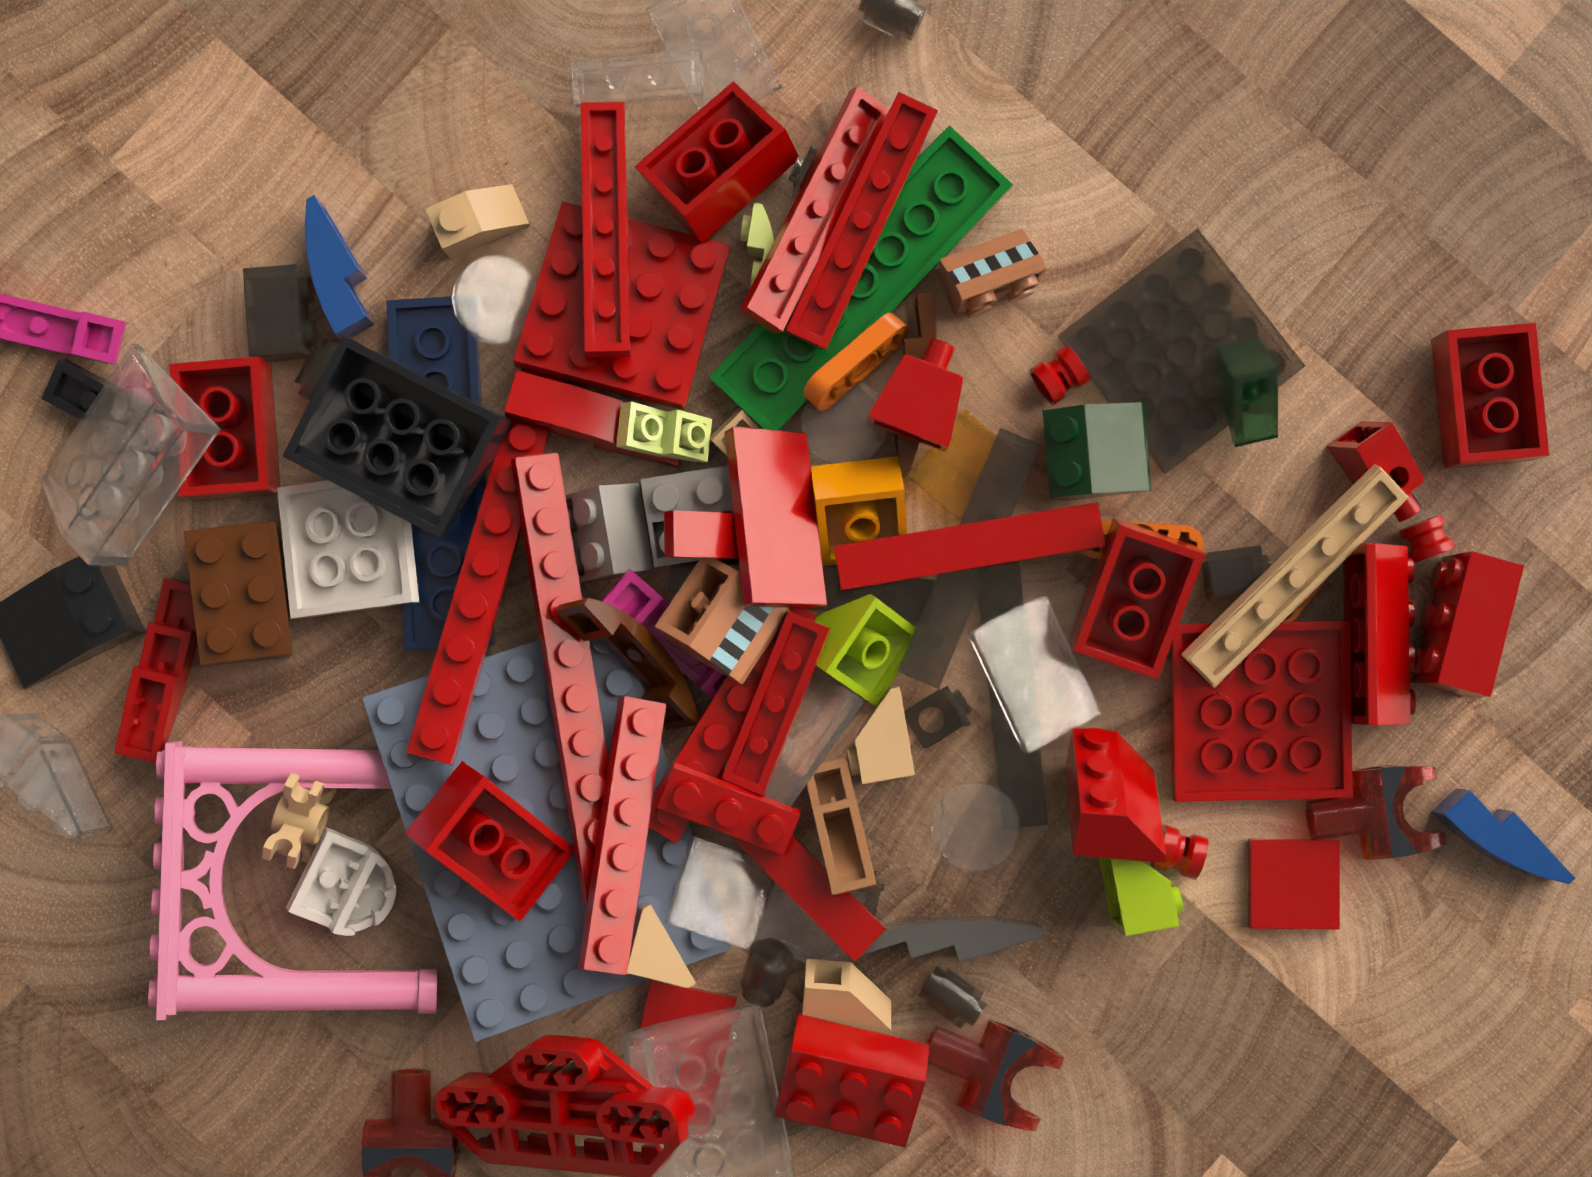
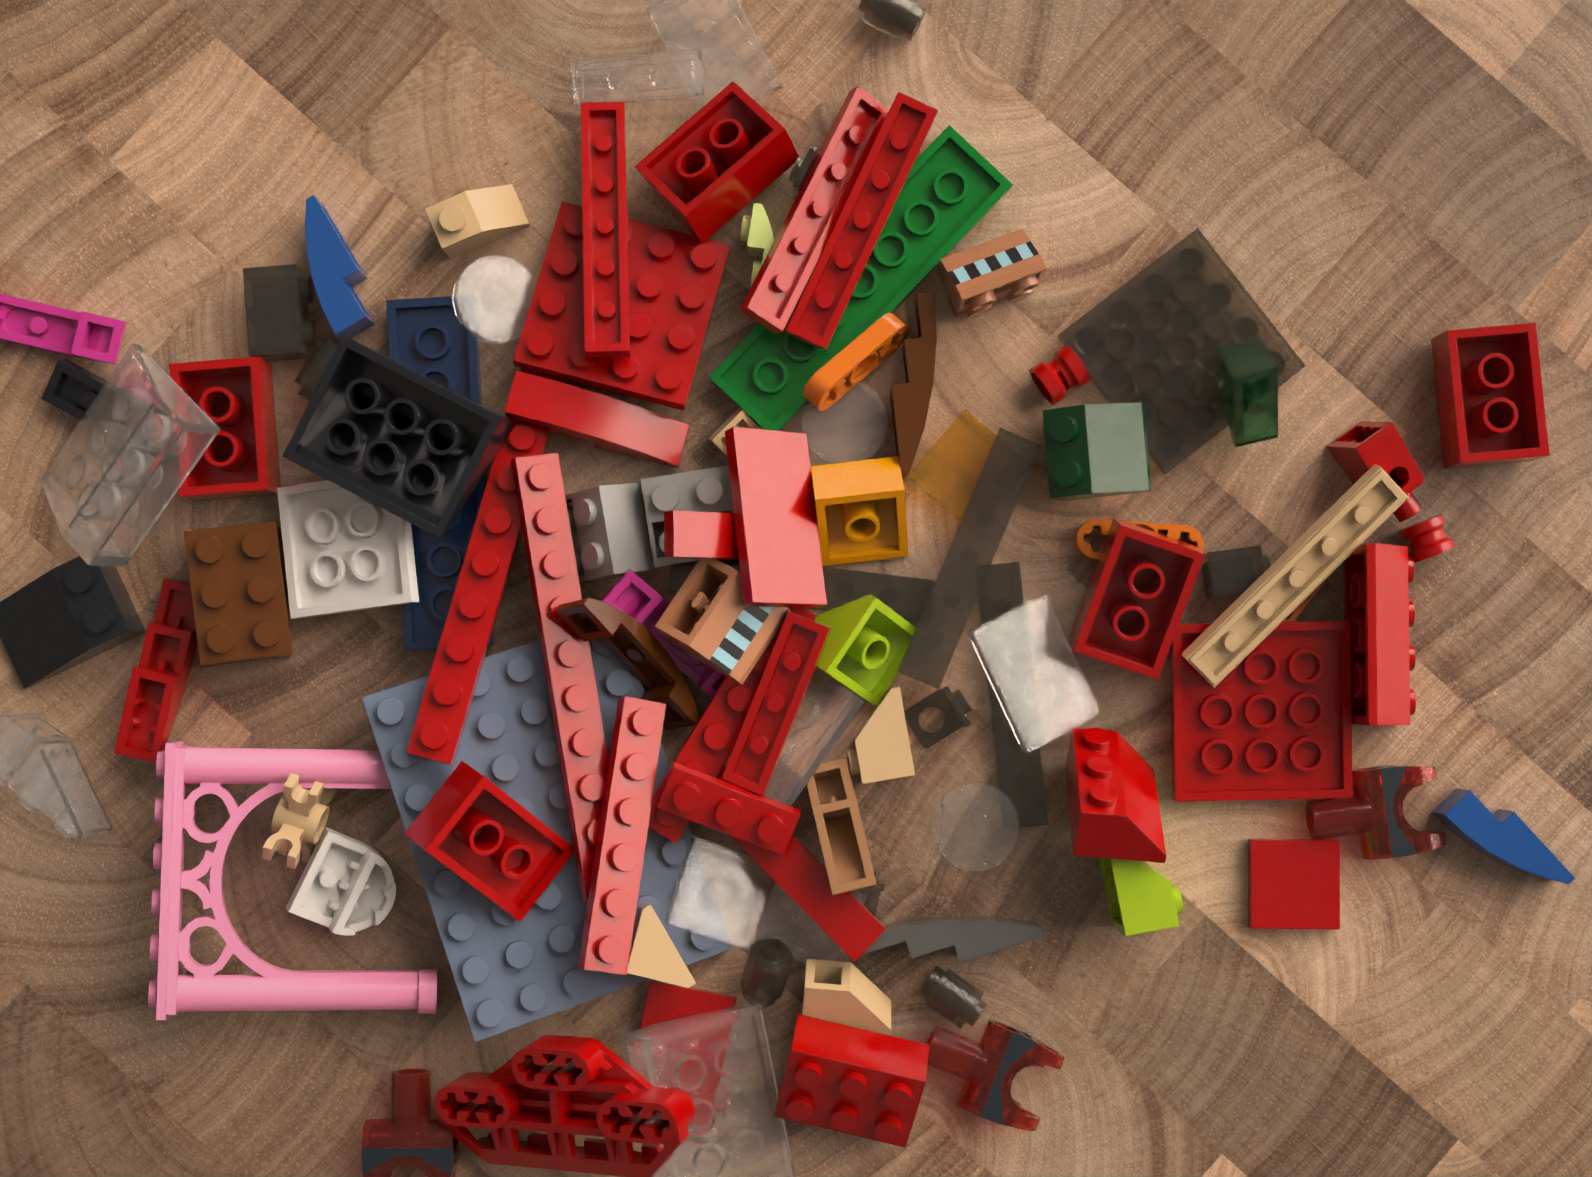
yellowish green slope [616,402,712,463] -> none
red tile [834,502,1106,591] -> none
red torso [867,338,964,452] -> none
red wheel [1151,825,1209,880] -> none
red brick [1410,551,1524,697] -> none

